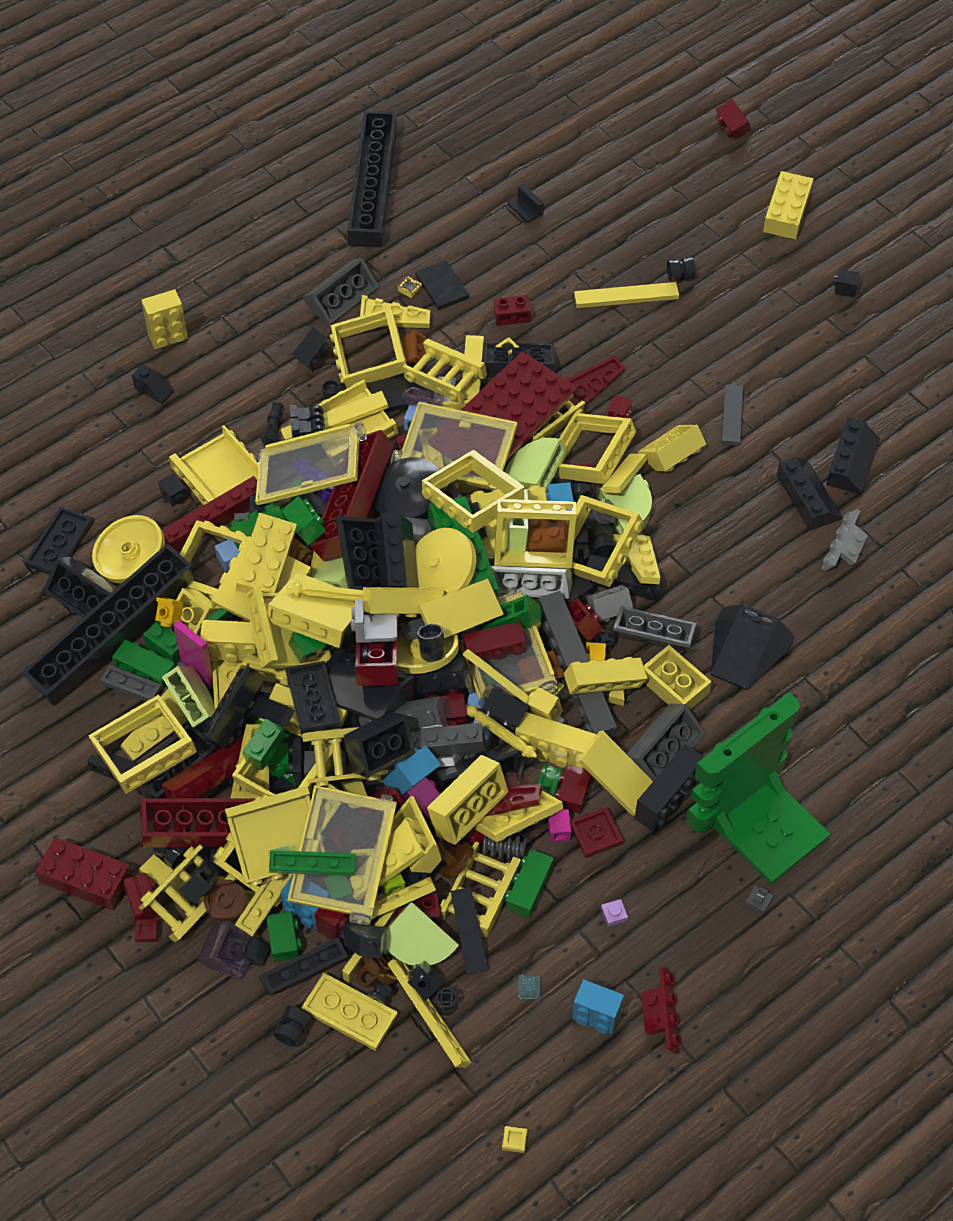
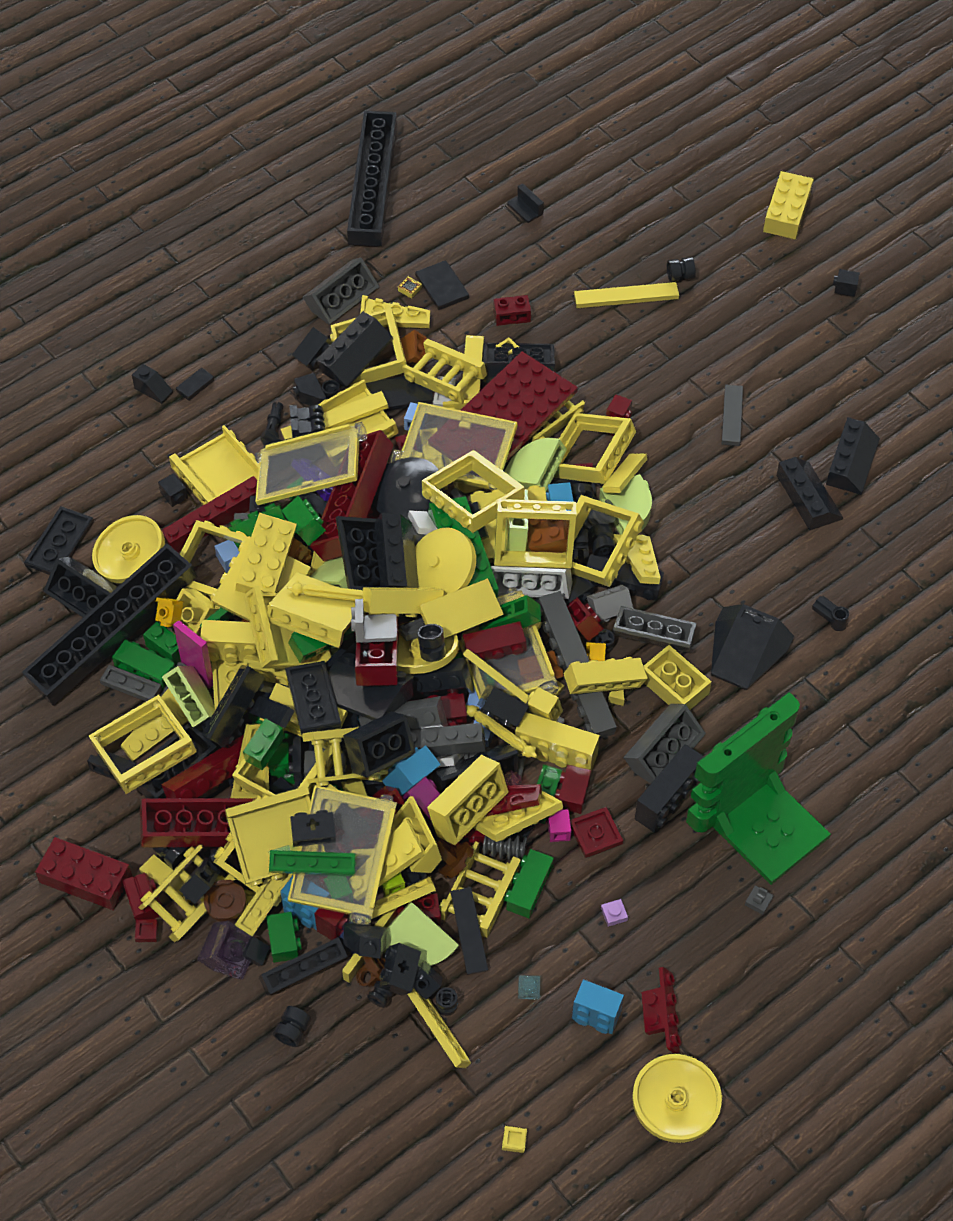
light yellow brick [141,289,188,349] -> none
light yellow plate [301,973,398,1051] -> none
plate [401,387,444,406] -> none
dark red wing [566,355,625,407] -> none
light yellow tile [578,730,653,816] -> none
light yellow slope [638,425,706,472] -> none
dark red brick [716,99,751,140] -> none
light grey bracket [821,509,868,571] -> none
none -> black tile [176,367,215,401]
none -> black brick [290,810,336,847]
none -> black slope [292,373,327,406]
none -> black slope [316,311,393,388]
none -> black brick [379,943,421,996]
none -> white tile [408,510,437,535]
none -> light yellow dish [632,1054,722,1143]
none -> black piece [812,596,849,631]

